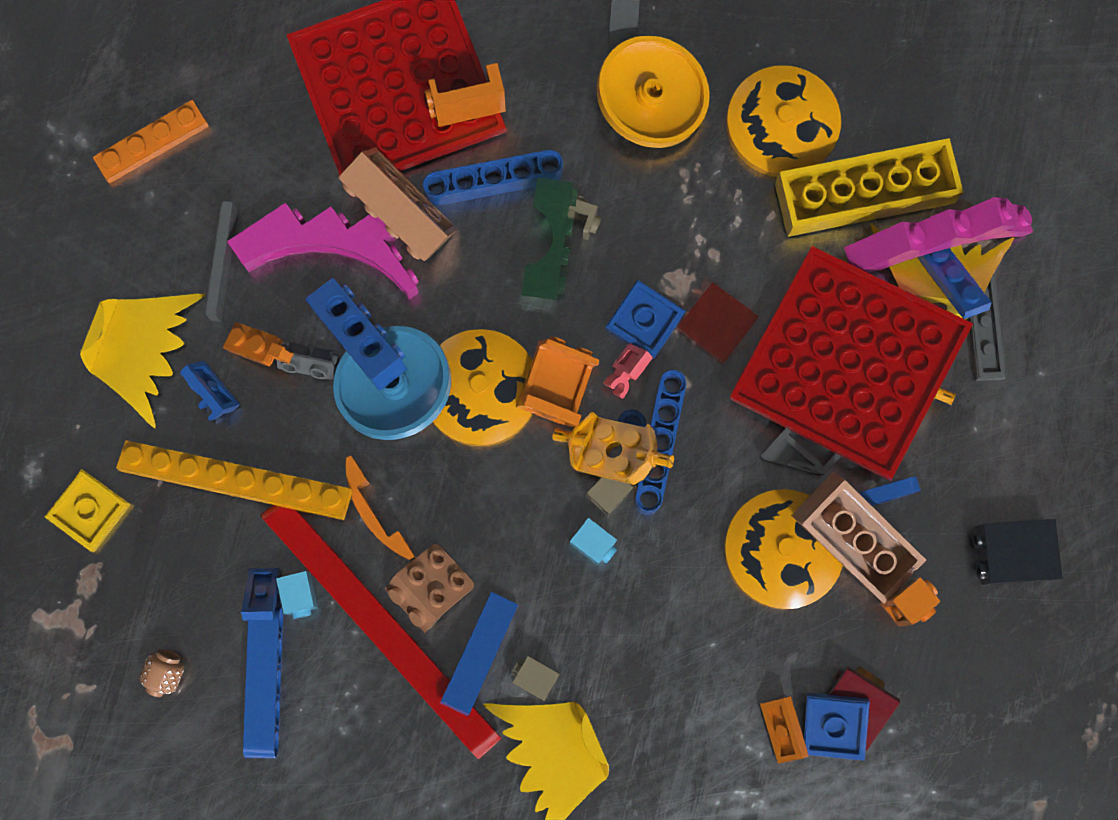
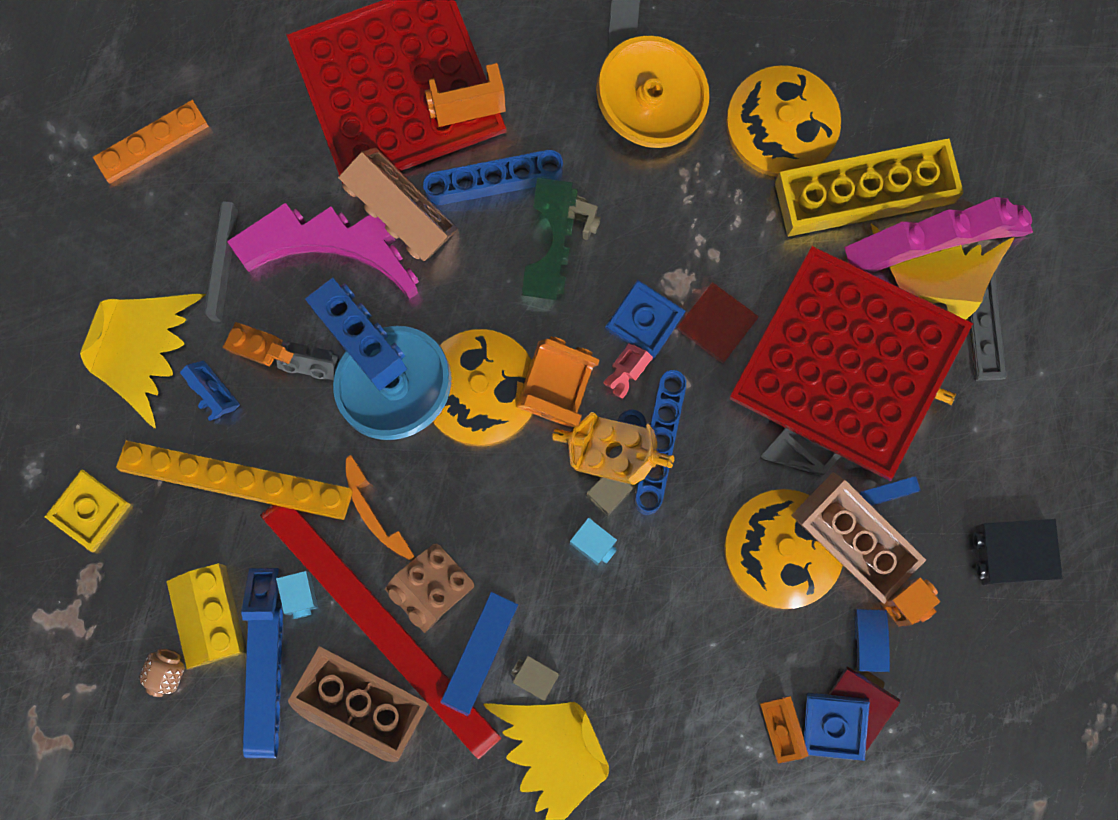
blue plate [917,248,992,319] -> none
none -> yellow slope [166,563,247,669]
none -> nougat windscreen [288,646,428,762]
none -> blue slope [855,609,890,672]

